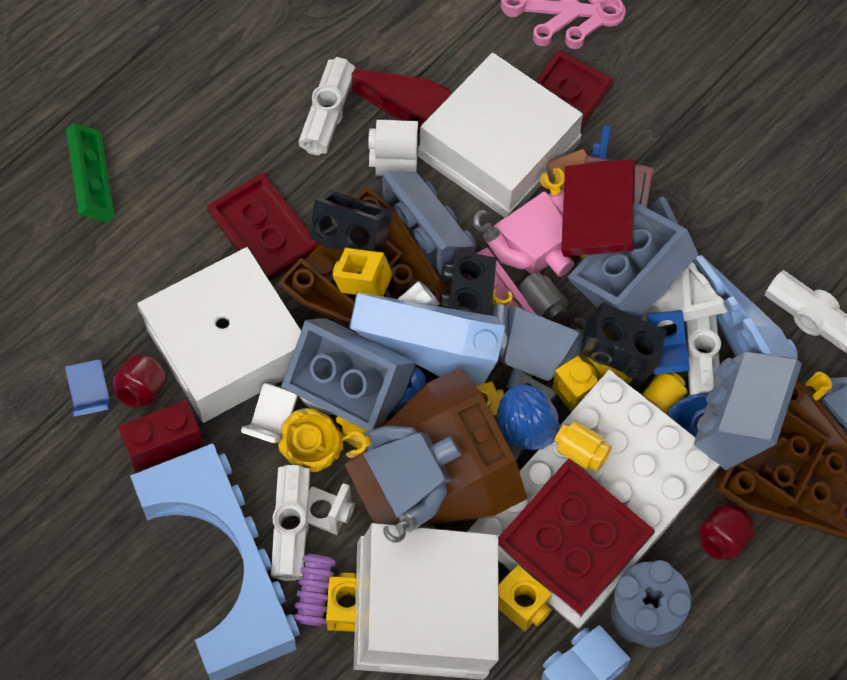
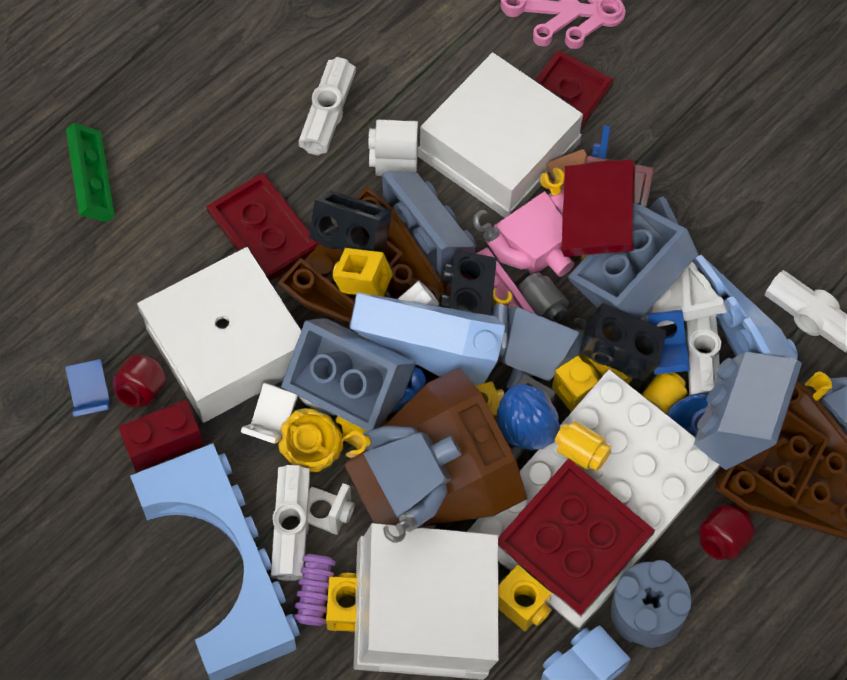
dark red slope [351,69,453,133] -> none

